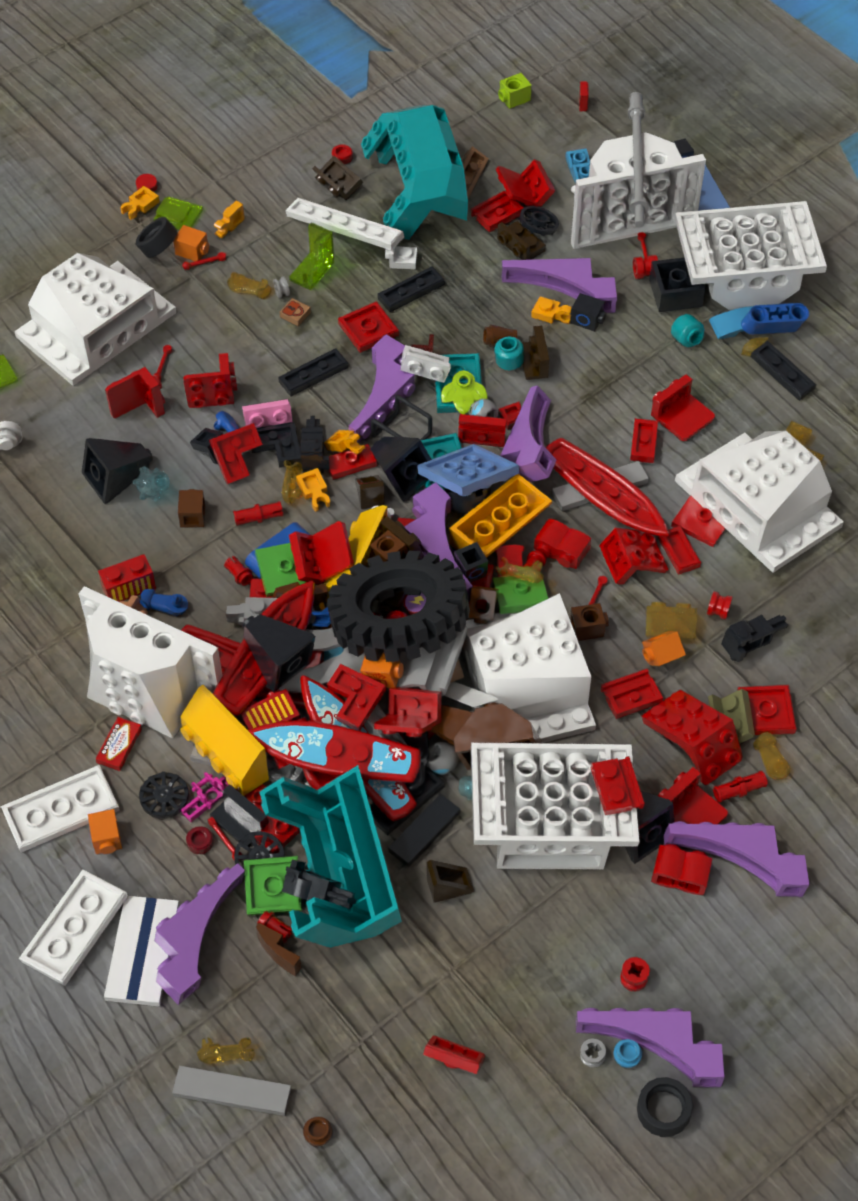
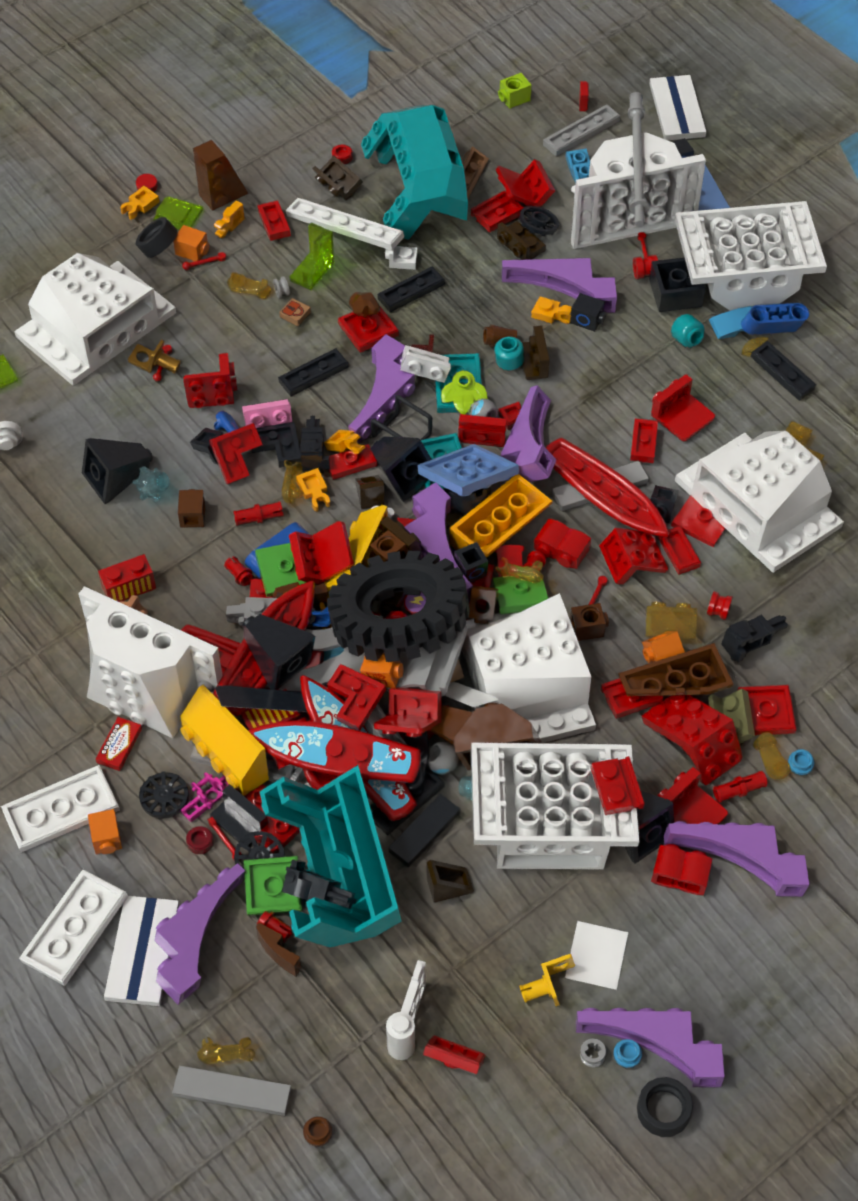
red bracket [105,367,165,419] -> none
blue piece [140,589,188,616] -> none
red wheel [620,957,650,992] -> none
none -> pearl gold bracket [128,339,181,374]
none -> reddish brown wedge [193,140,249,211]
none -> black sticker [215,685,307,712]
none -> red plate [257,200,291,241]
none -> reddish brown rock [349,292,380,319]
none -> white piece [386,960,426,1060]
none -> yellow bracket [519,954,575,1006]
none -> light grey tile [543,105,620,157]
none -> white sticker [565,921,628,990]
none -> reddish brown wedge [618,643,734,696]
none -> white tile [649,75,706,140]
none -> black bracket [650,485,679,523]
none -> dark azure plate [788,749,814,775]

